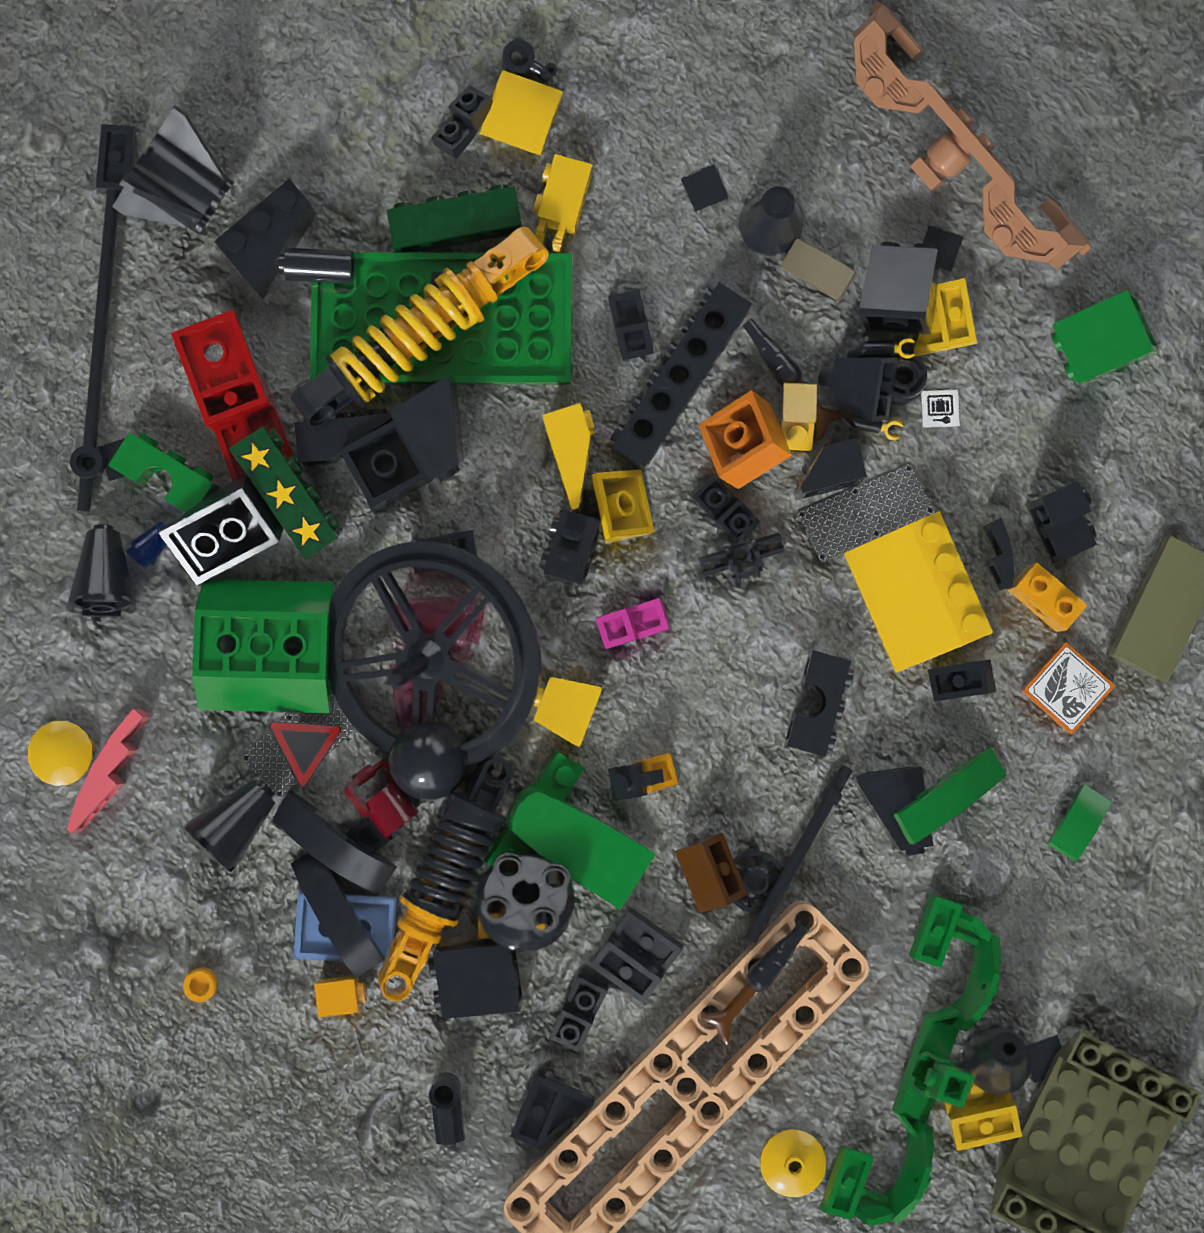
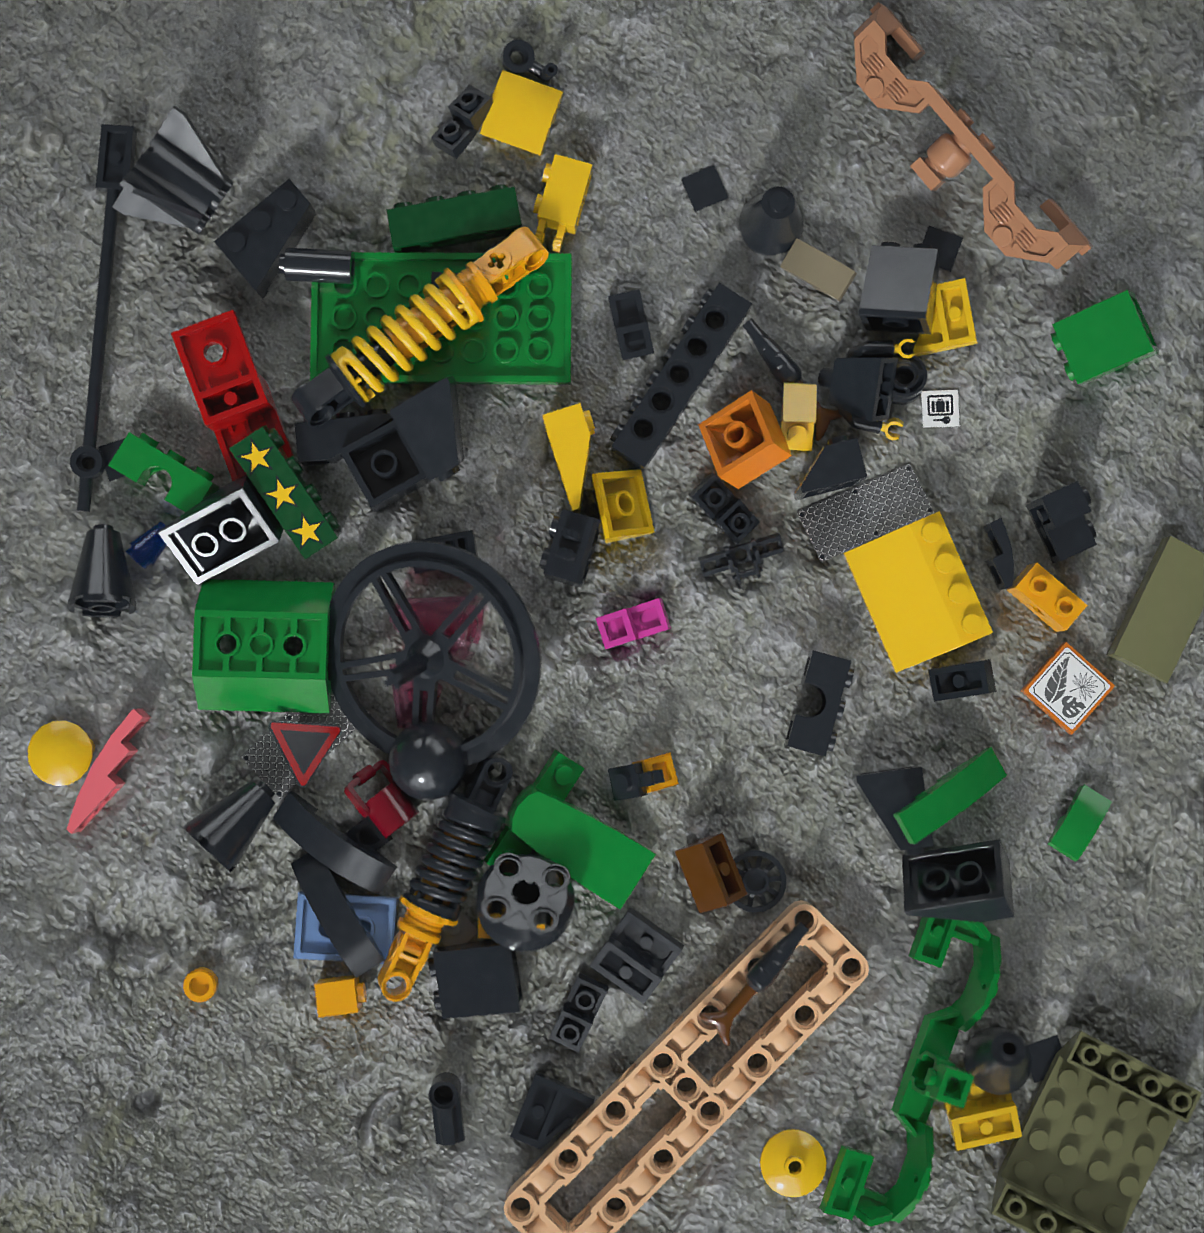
yellow torso [534,677,603,747] -> none
black bar [745,764,853,943] -> none
none -> black slope [902,839,1014,922]

